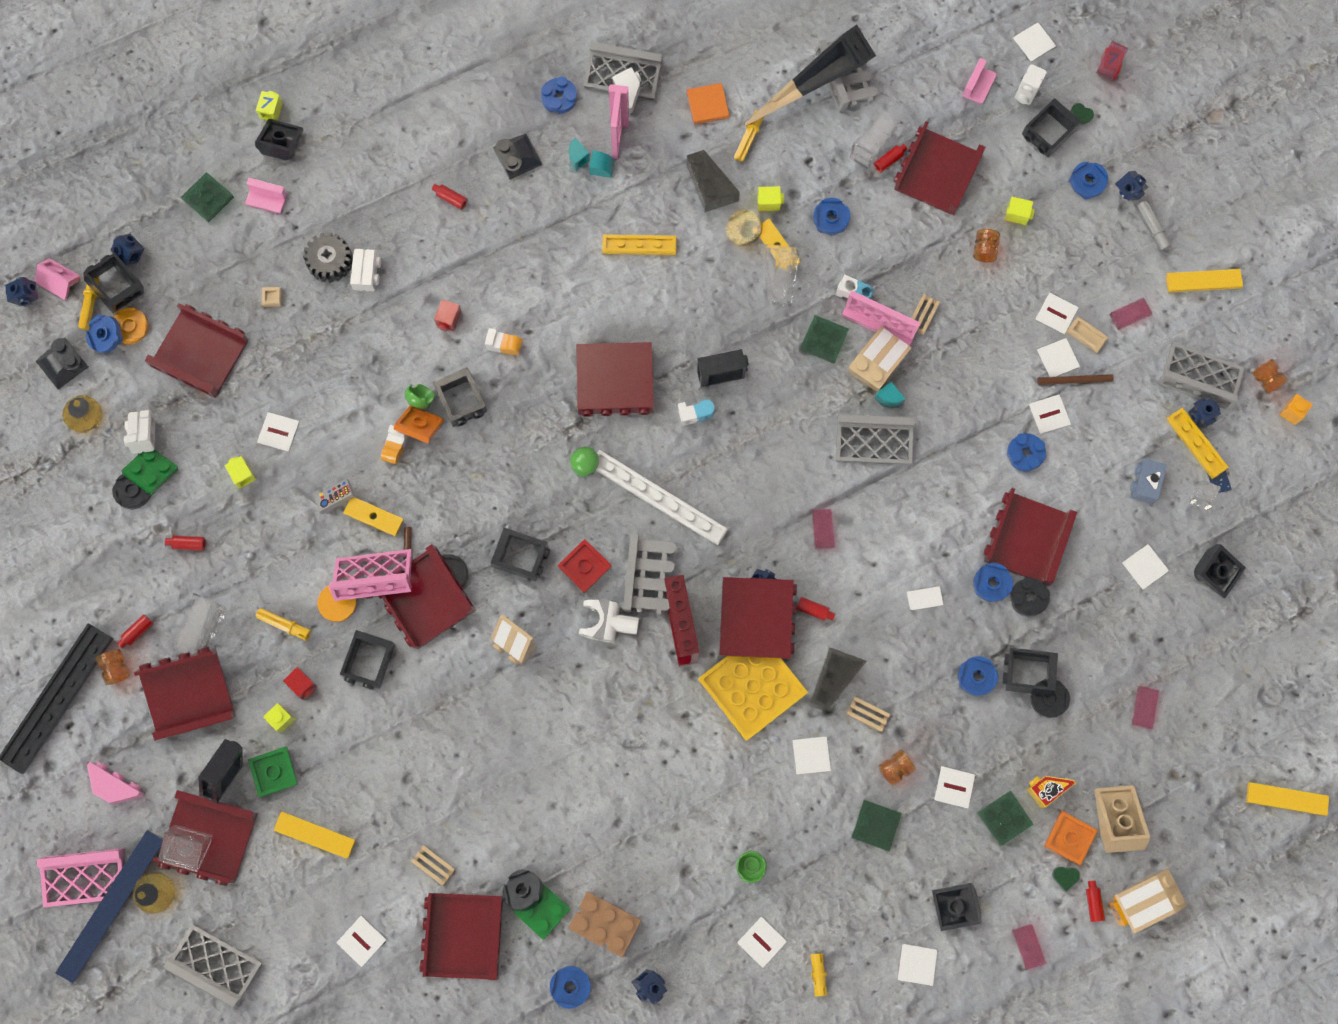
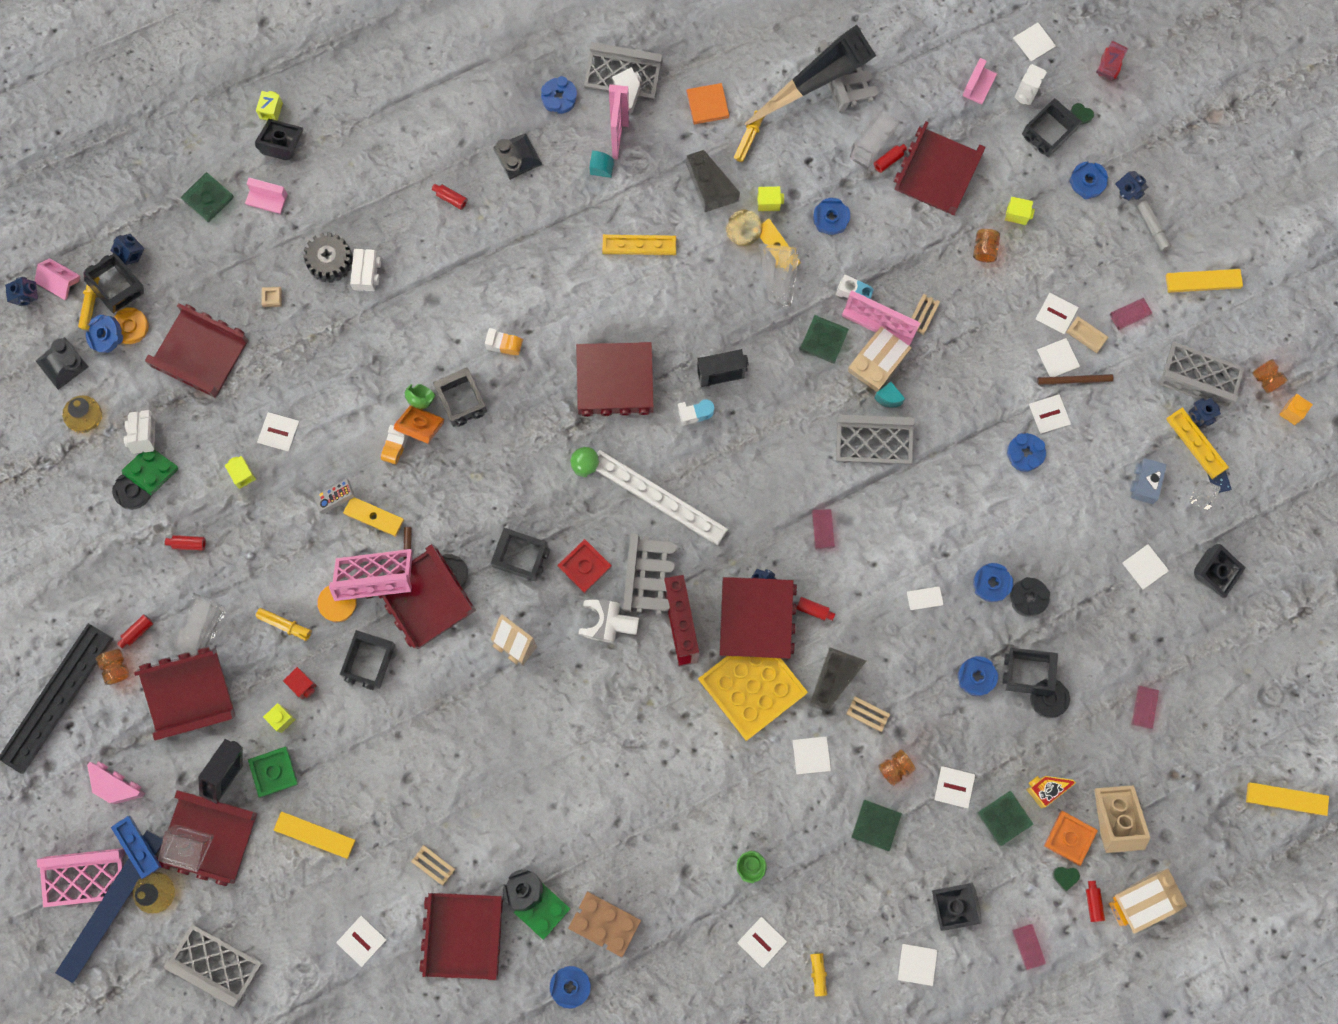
brick [434,299,461,331] -> none
teal brick [569,137,590,171] -> none
dark blue brick [631,969,667,1004] -> none
dark red panel [983,488,1078,586] -> none
none -> blue plate [111,816,161,879]

